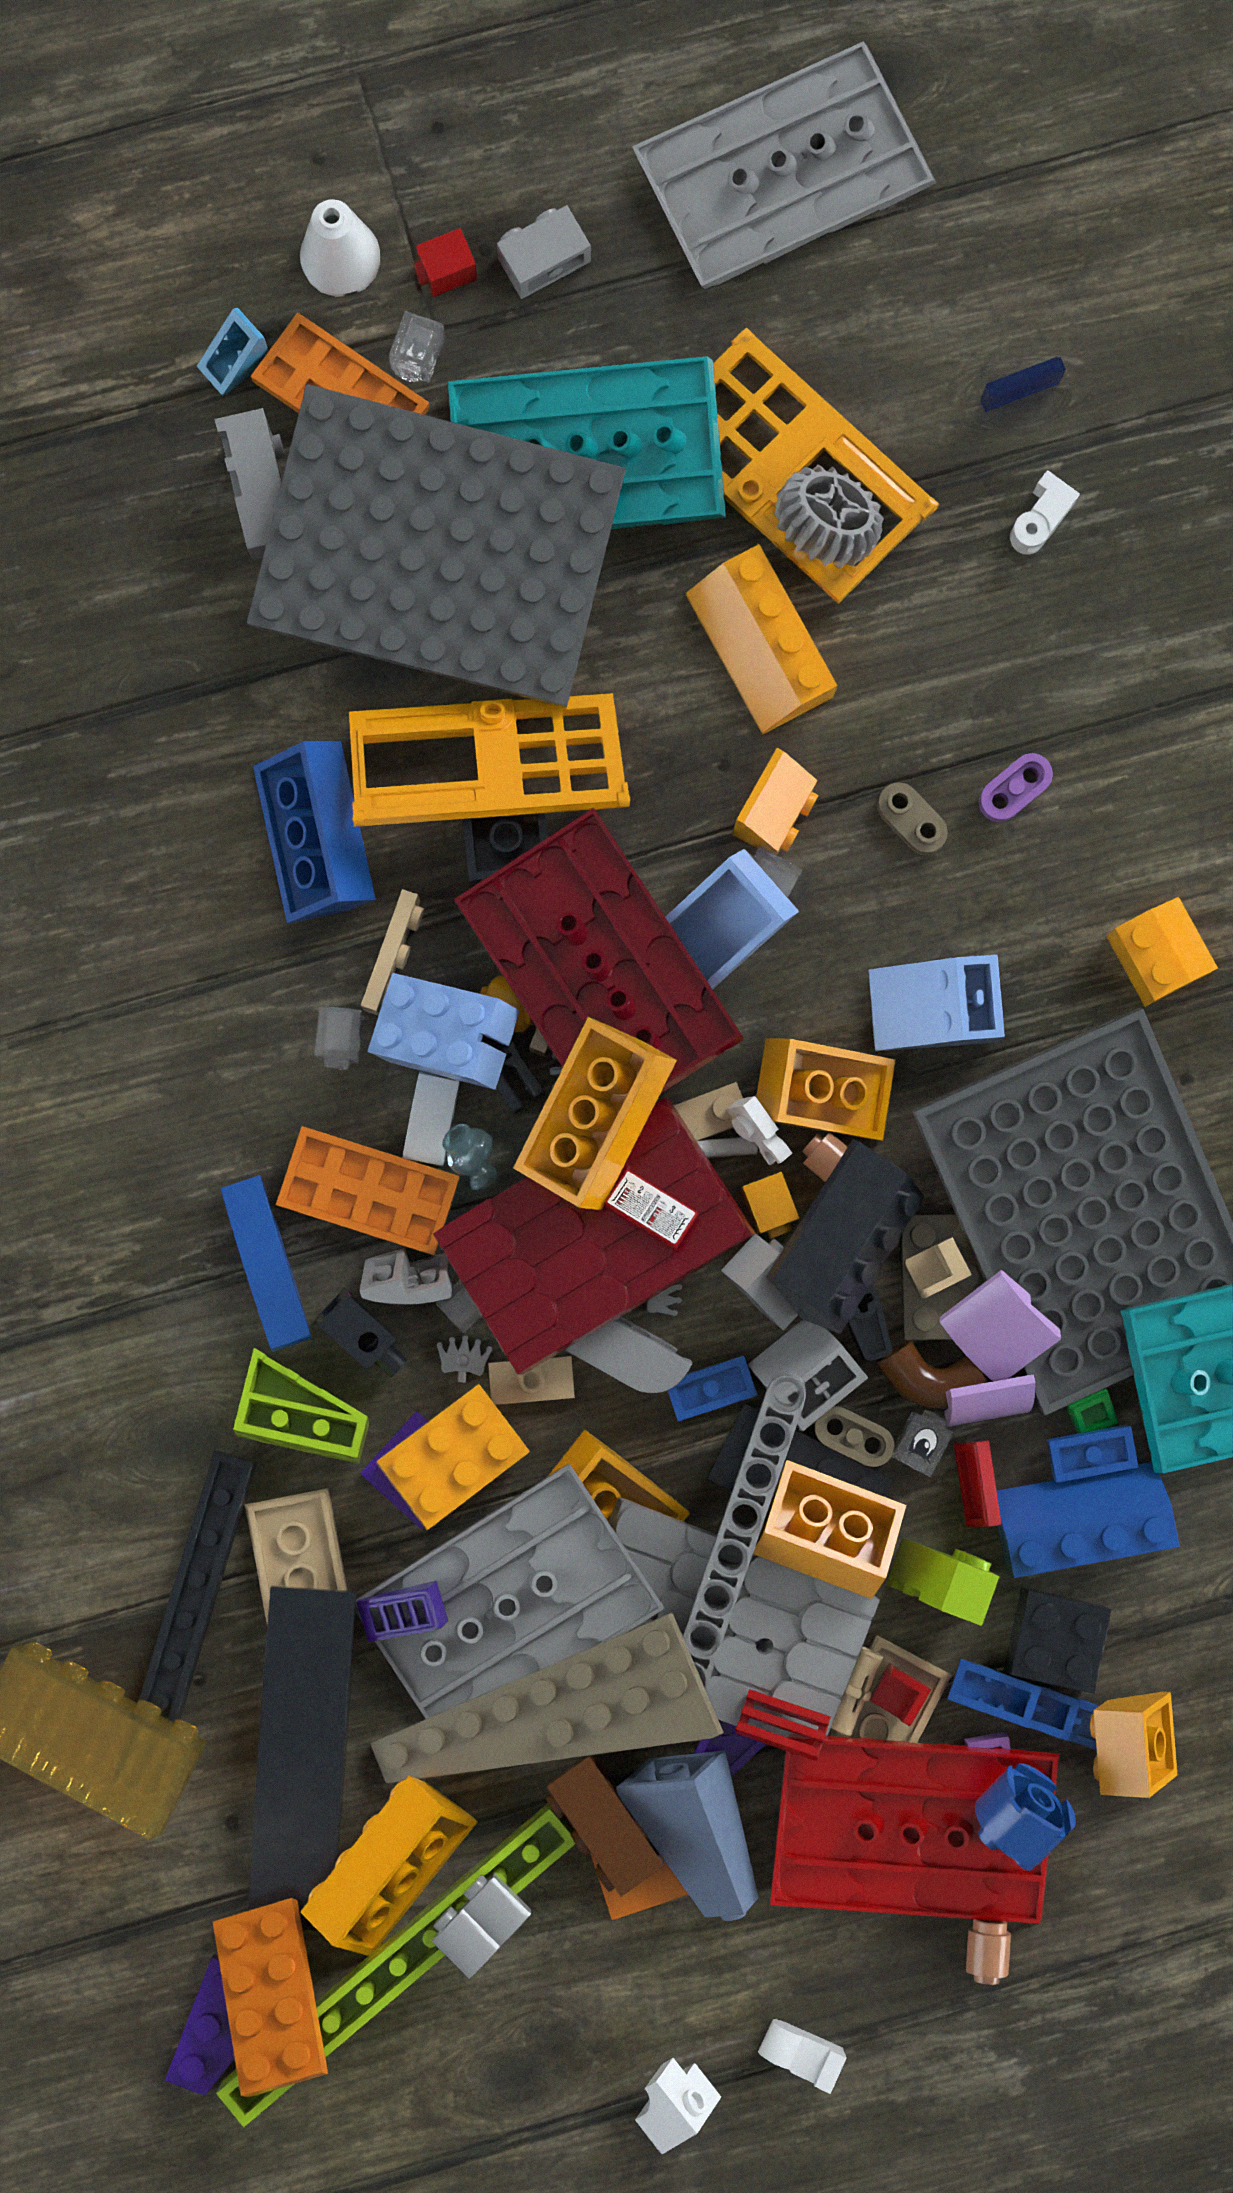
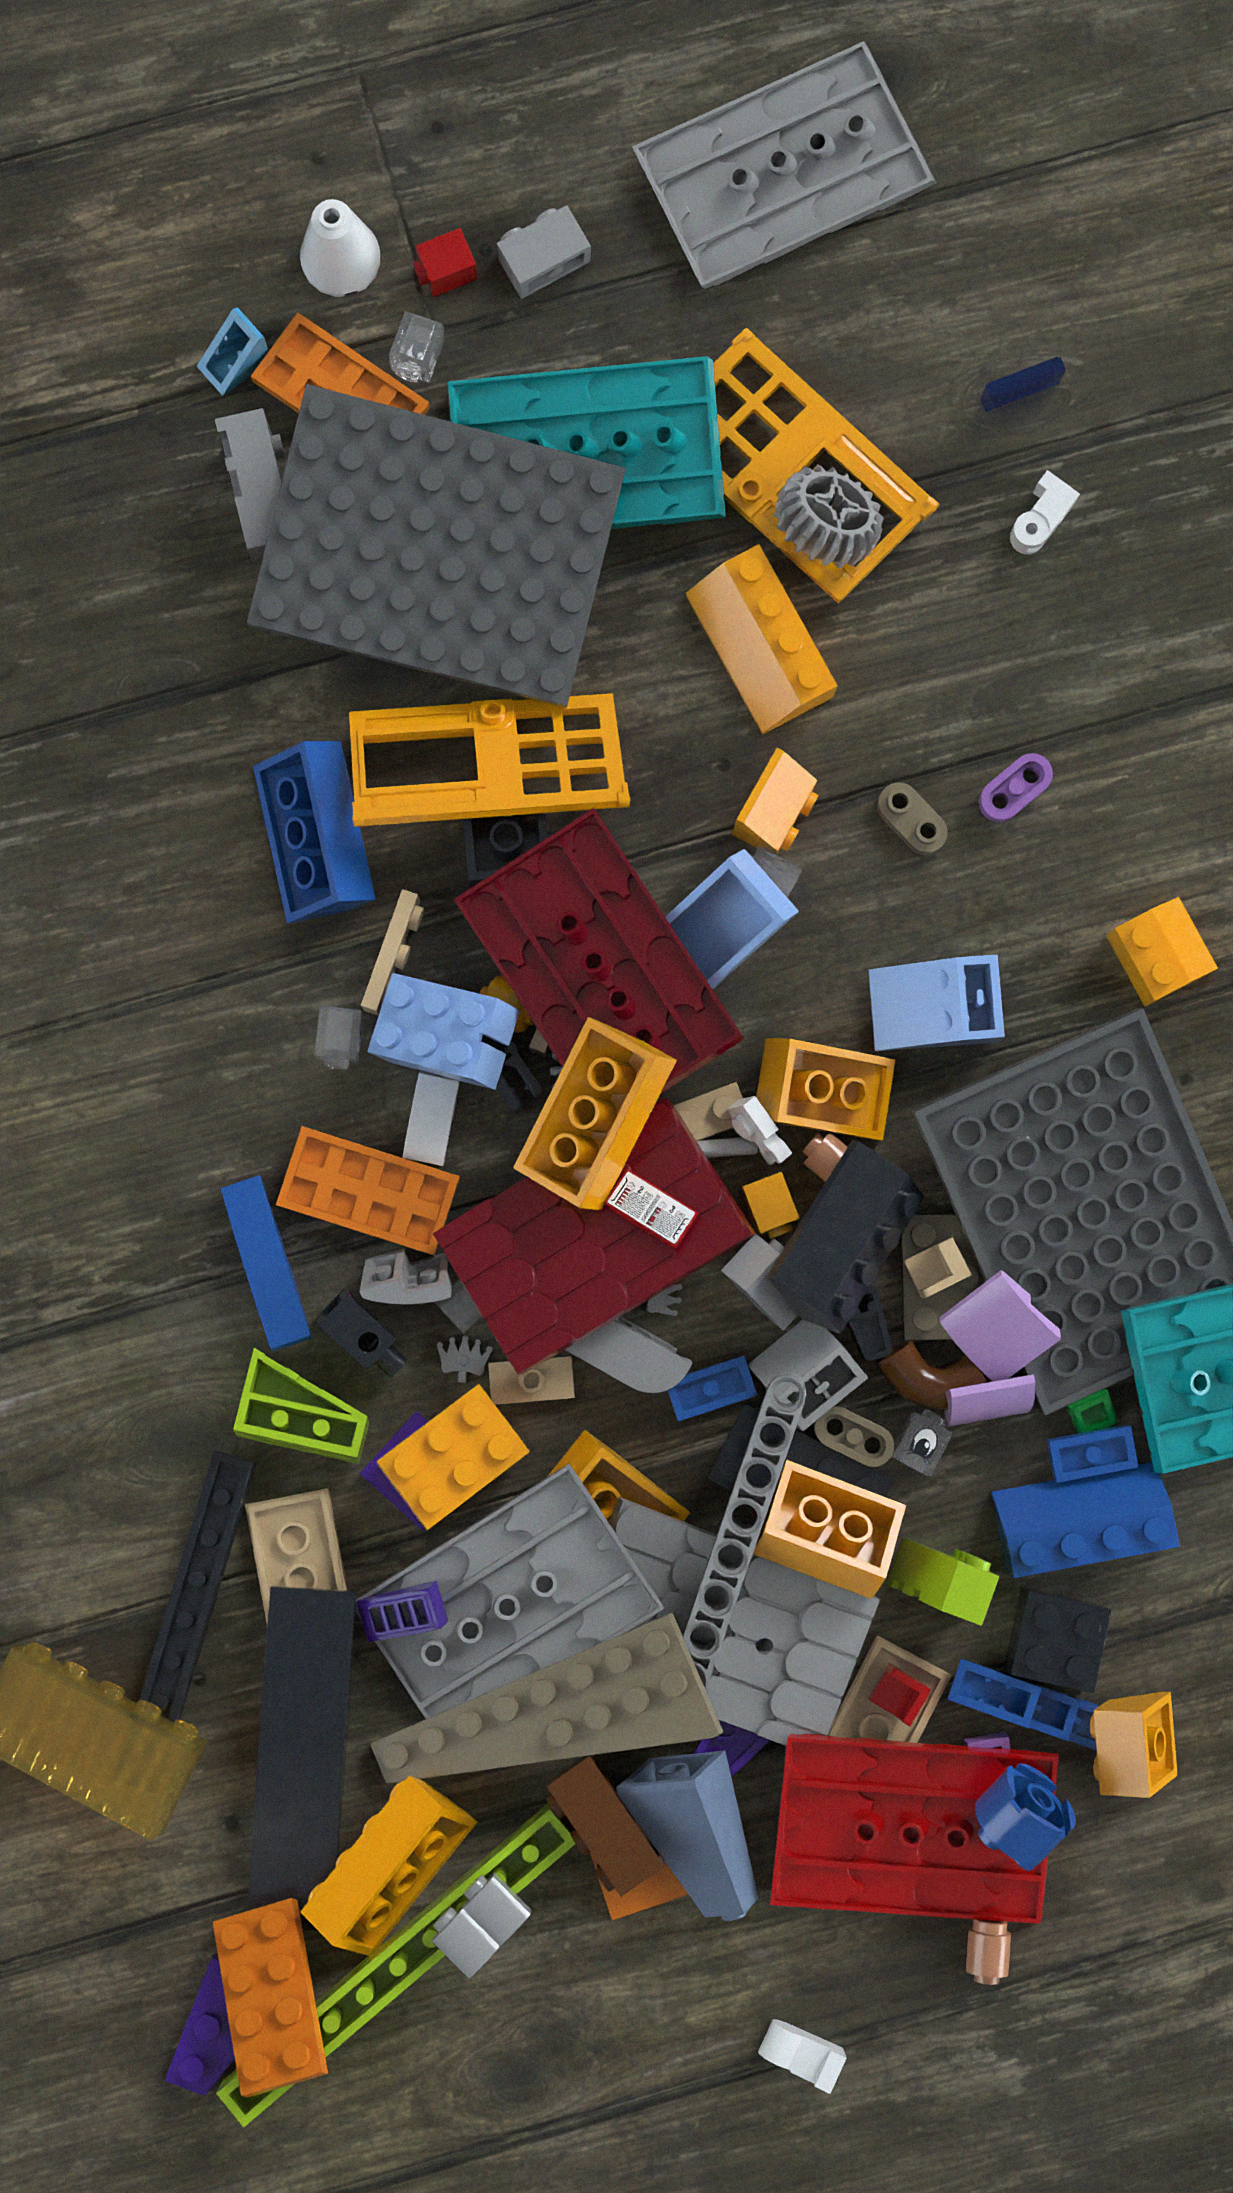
clear light blue animal [442,1124,497,1191] -> none
white brick [635,2058,721,2154] -> none
red tile [735,1689,831,1761] -> none
tan pin [831,1646,884,1736] -> none
red tile [954,1440,1002,1527] -> none

